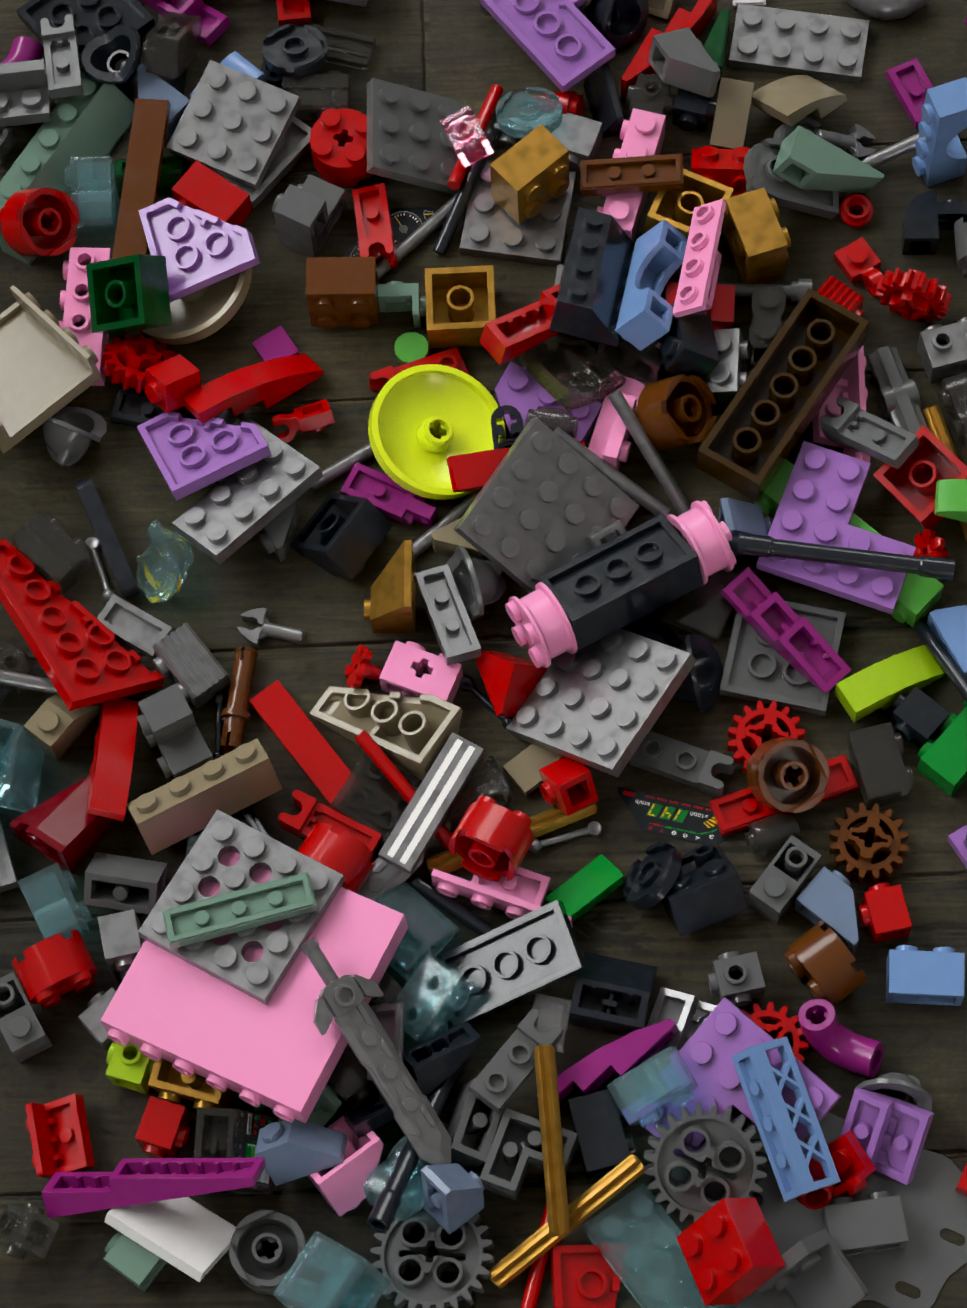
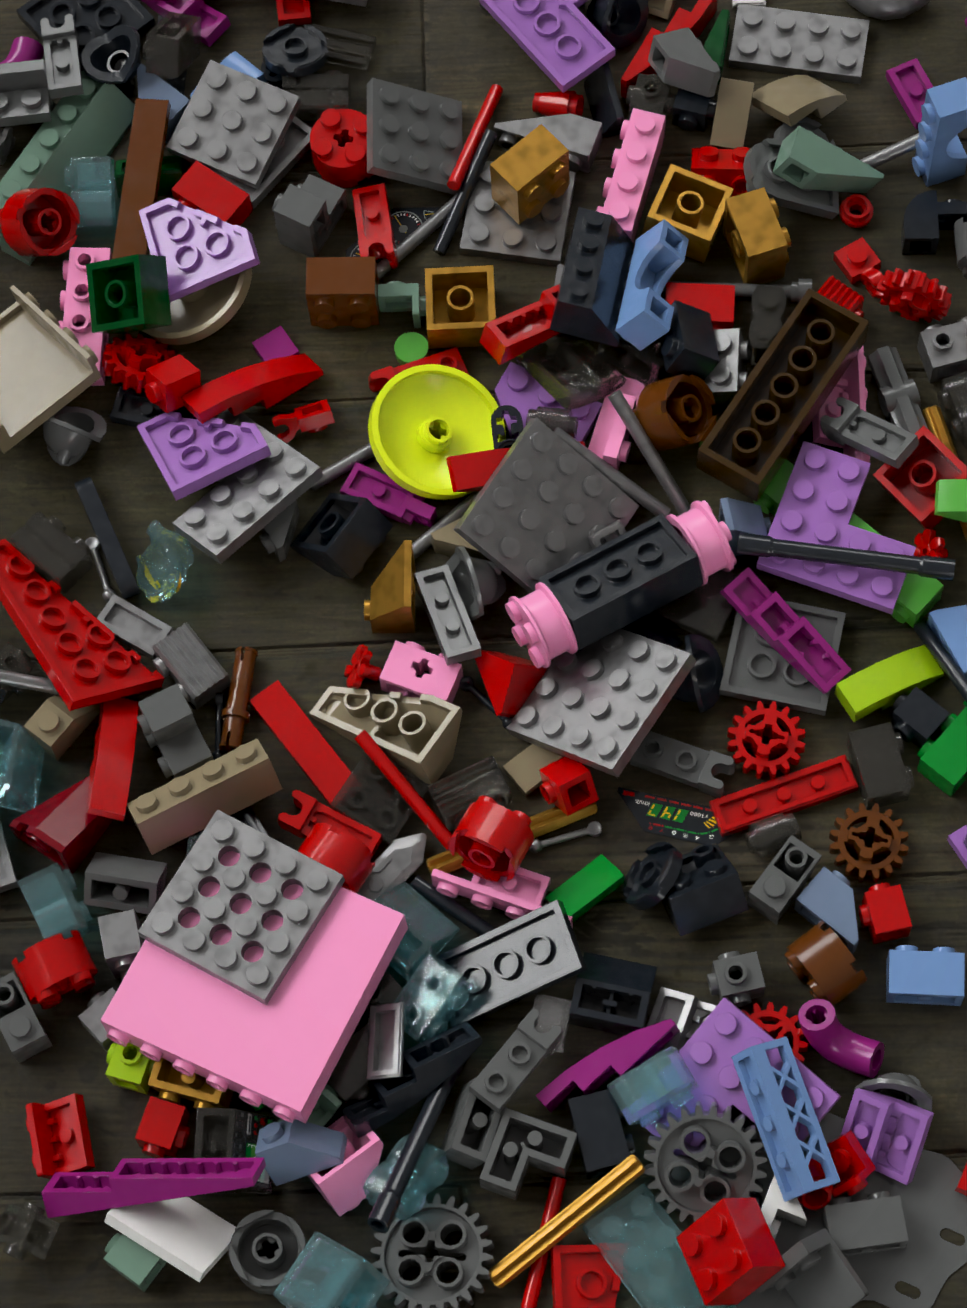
sand green tile [162,872,318,949] -> none
flat silver bar [237,608,305,648] -> none
flat silver sword [300,937,451,1165] -> none
flat silver tile [378,732,484,875] -> none
sand blue slope [421,1163,485,1235] -> none
clear pink brick [440,105,494,168] -> none
clear light blue tile [495,86,563,139] -> none
pearl gold axle [534,1045,570,1237] -> none
reddish brown tile [580,153,684,196] -> none
bright pink bracket [672,199,726,318] -> none
reddish brown brick [746,737,830,813] -> none
flat silver bar [815,124,877,160] -> none
none -> white slope [761,1175,807,1241]

